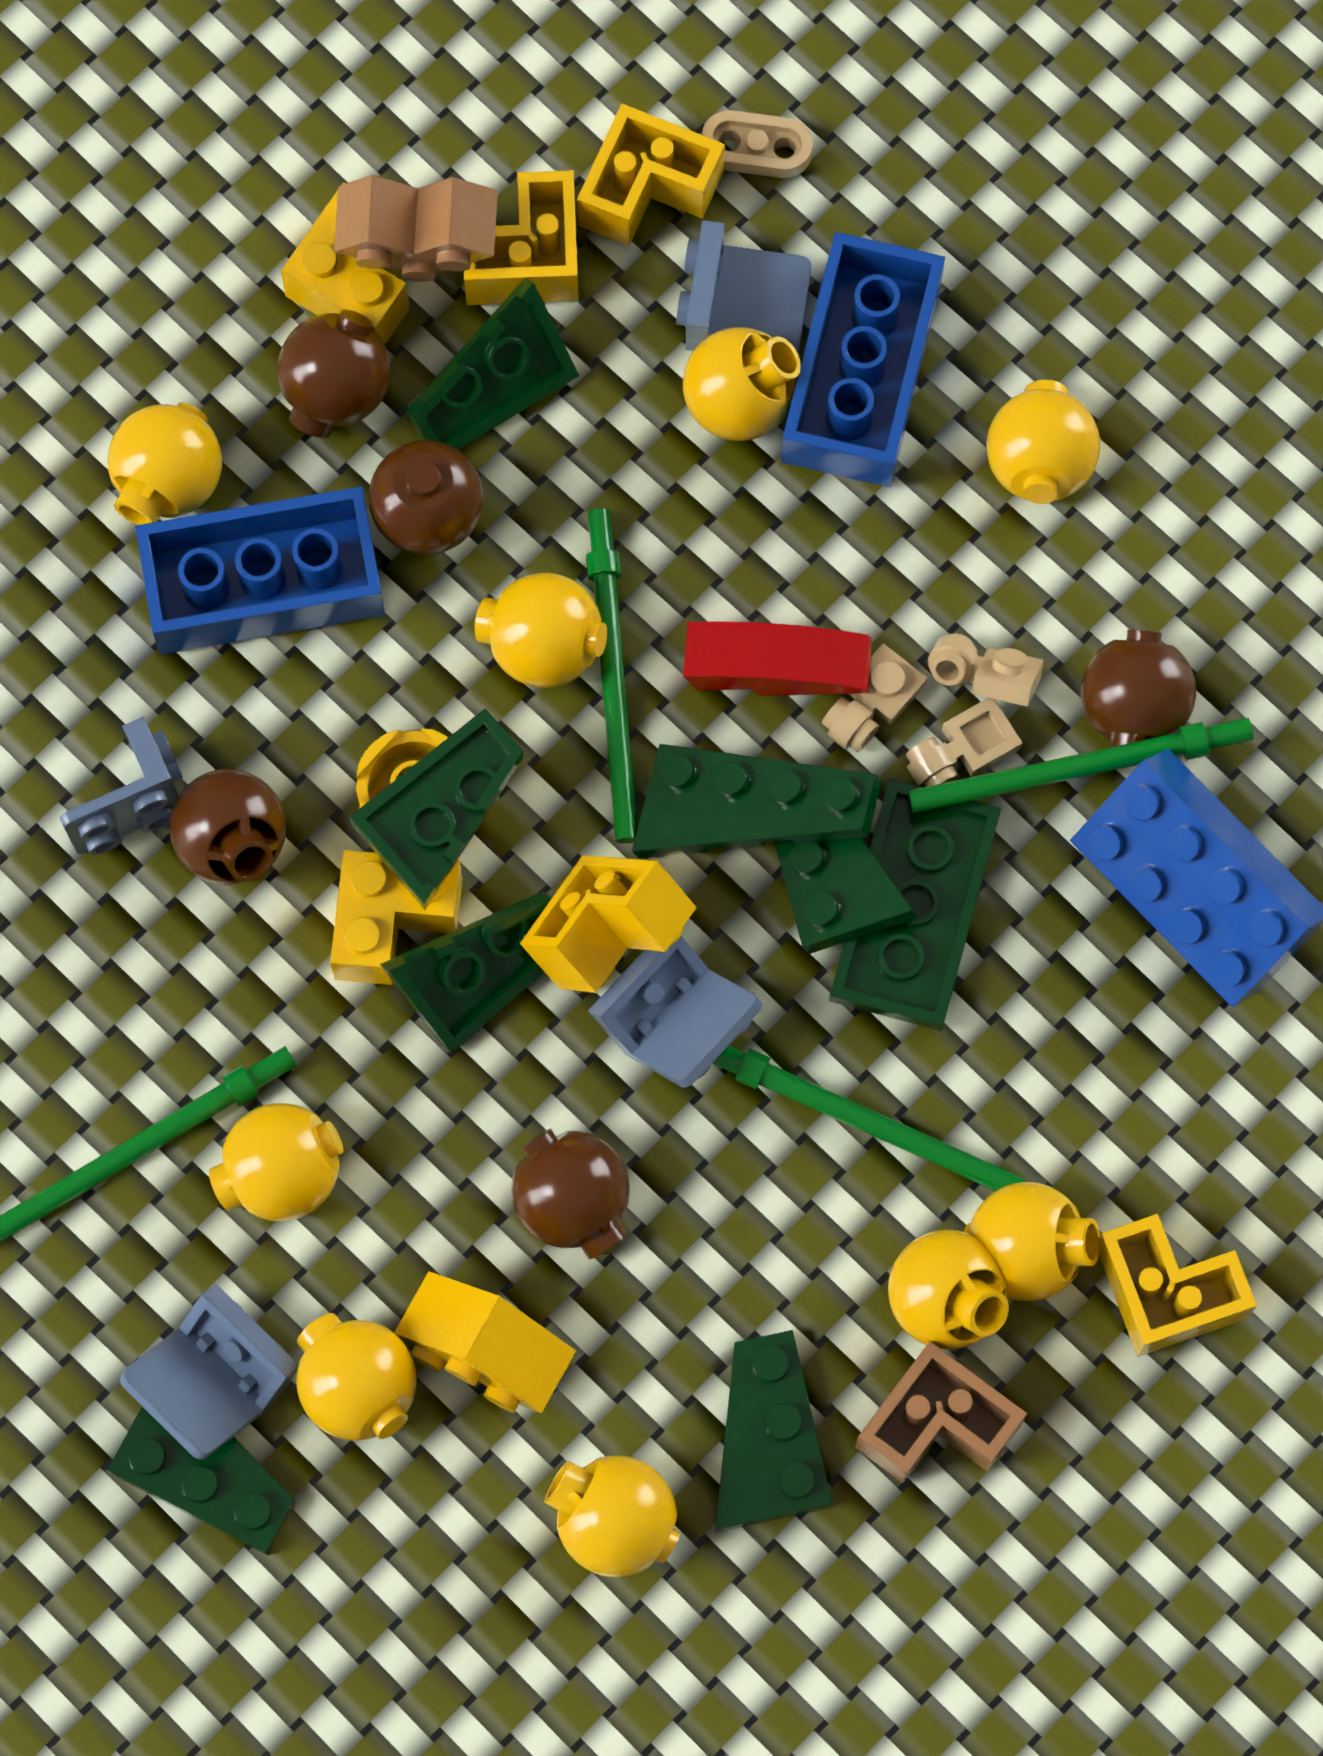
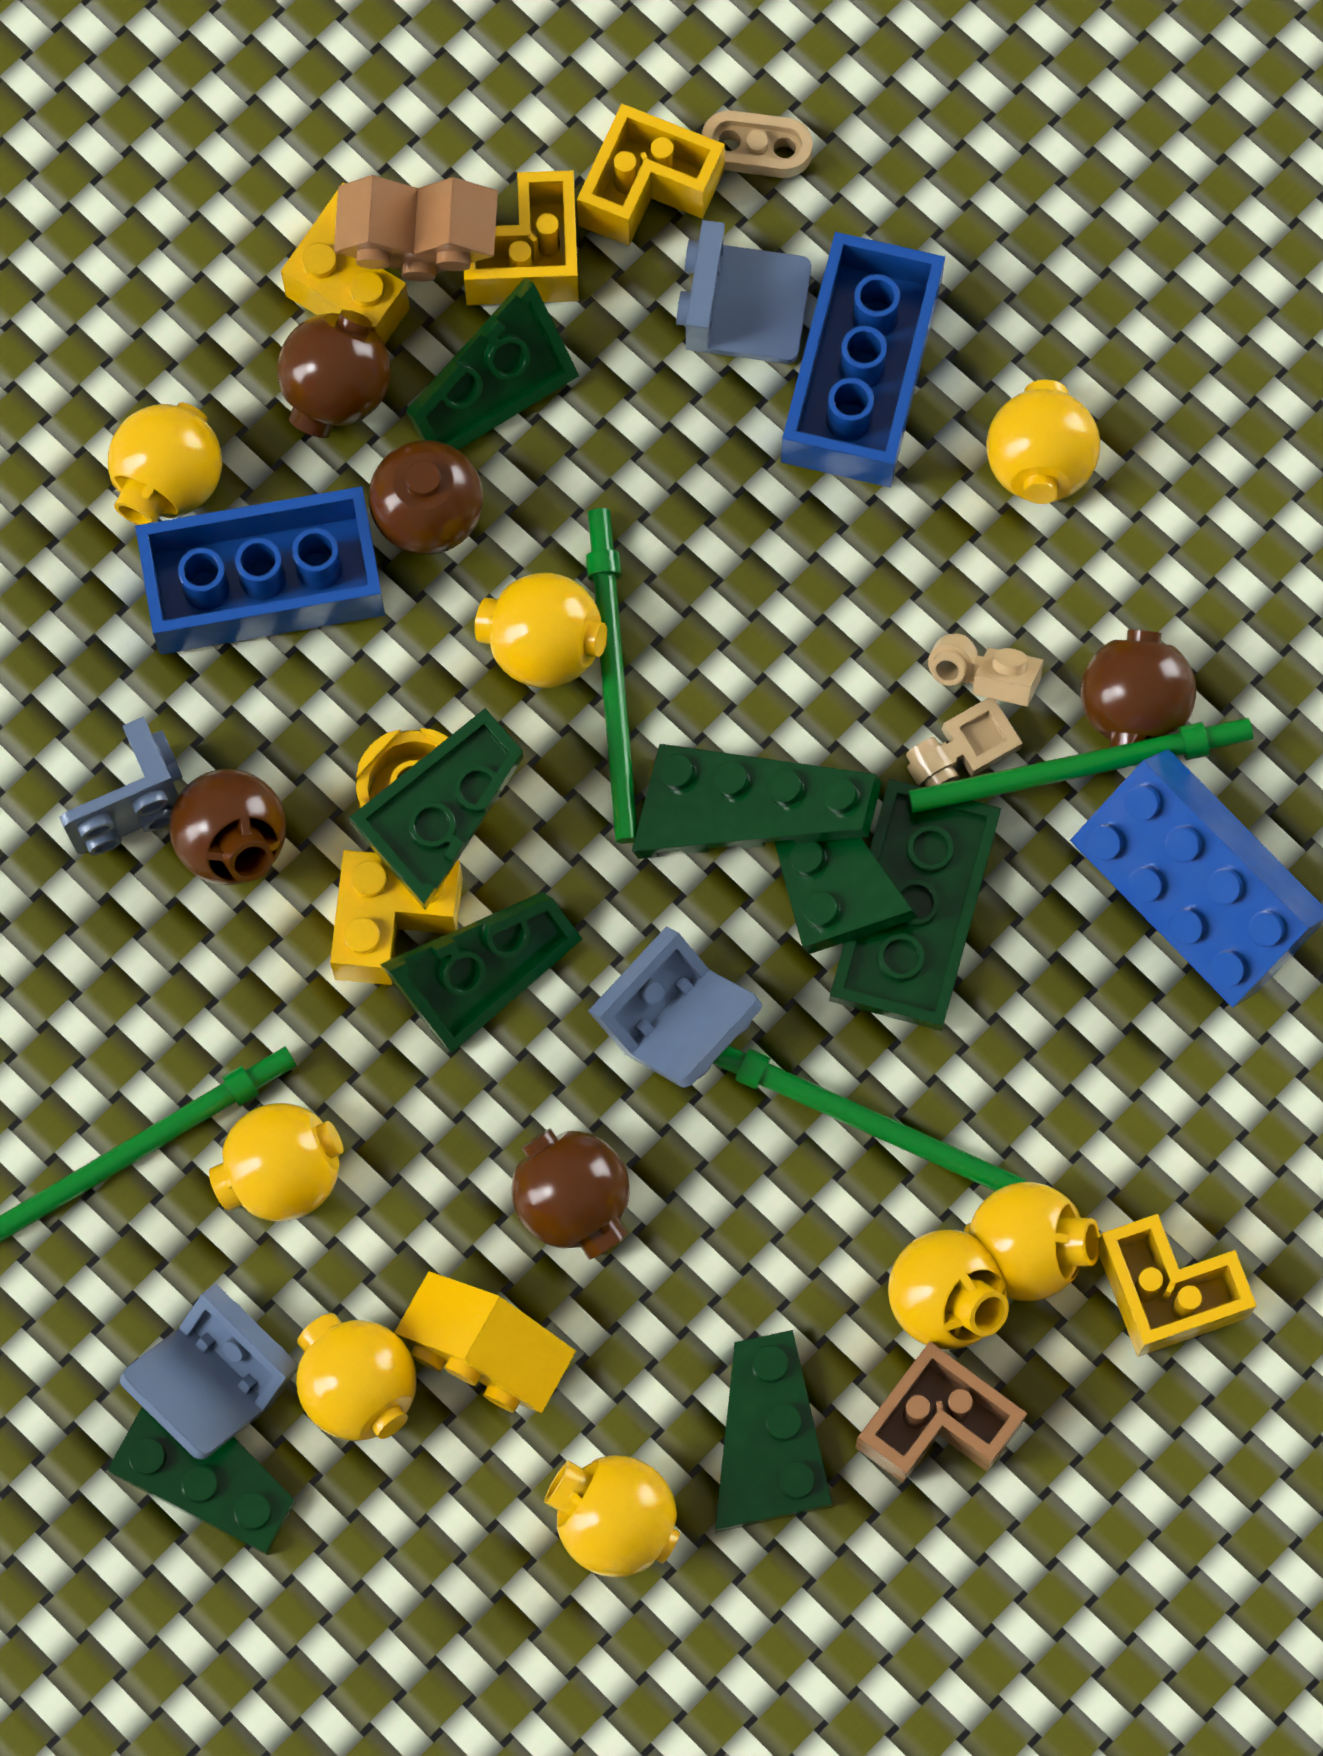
yellow brick [520,855,697,993] -> none
yellow brick [683,327,801,441] -> none
red slope [683,621,872,696] -> none
tan plate [822,643,928,752] -> none

